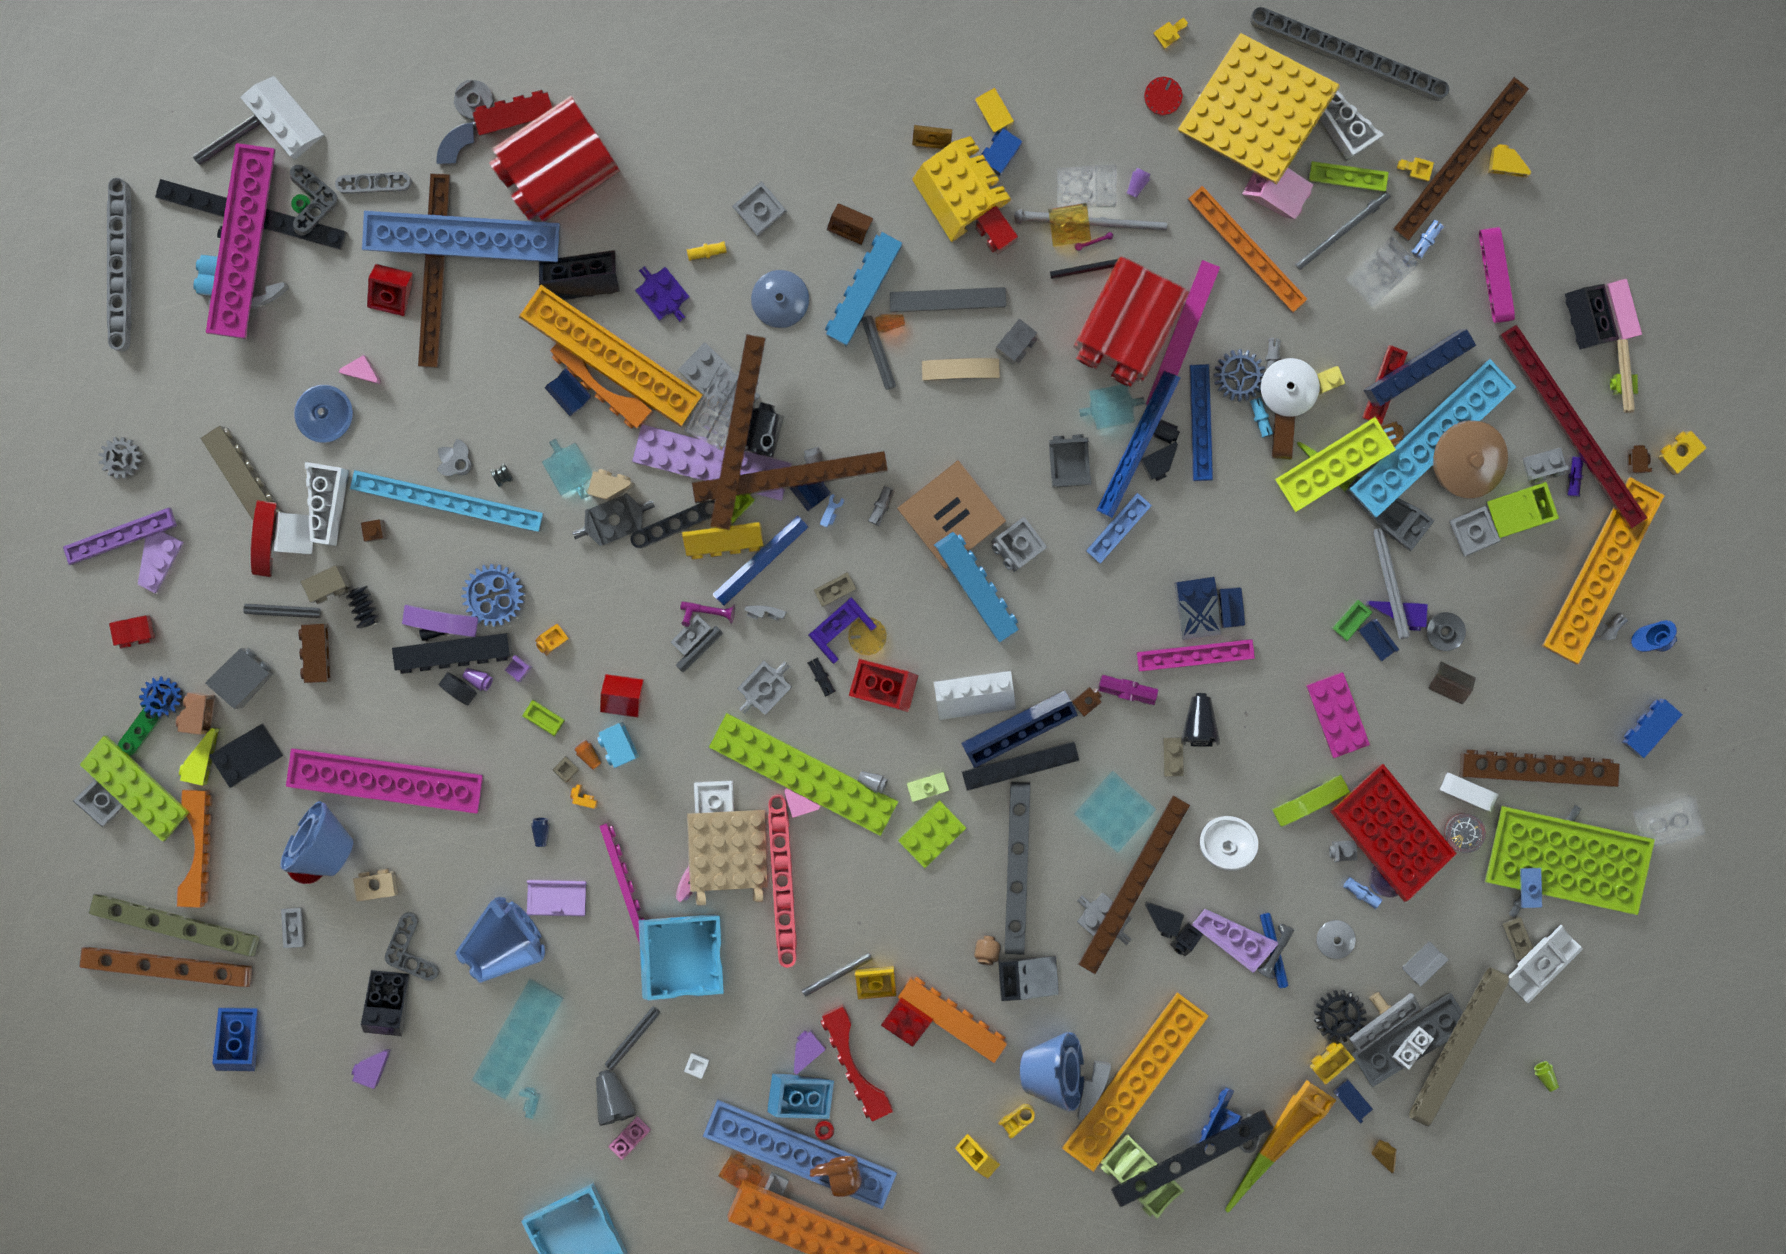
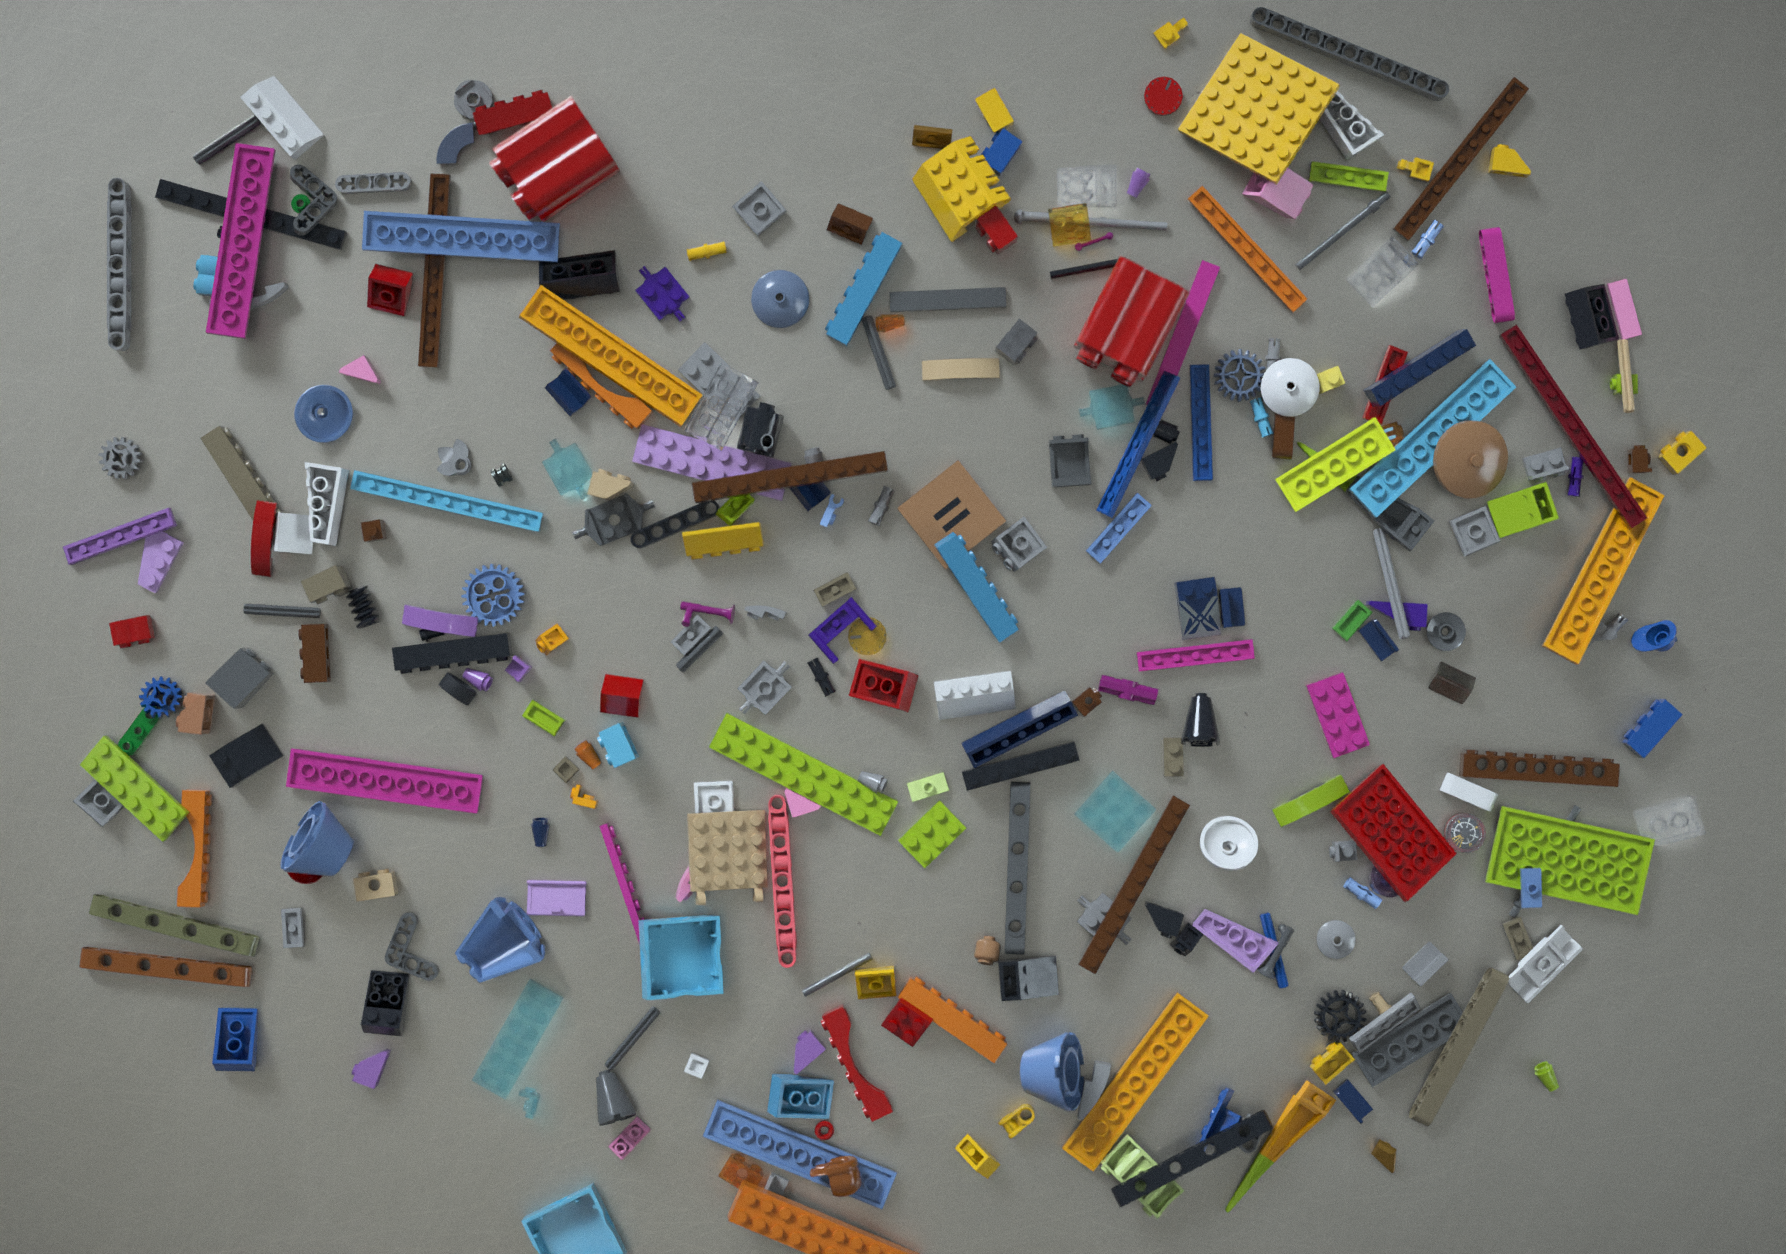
neon yellow slope [179,727,220,786] -> none
reddish brown plate [710,334,766,531] -> none
blue tile [713,516,808,606] -> none
white slope [1392,1026,1434,1070] -> none

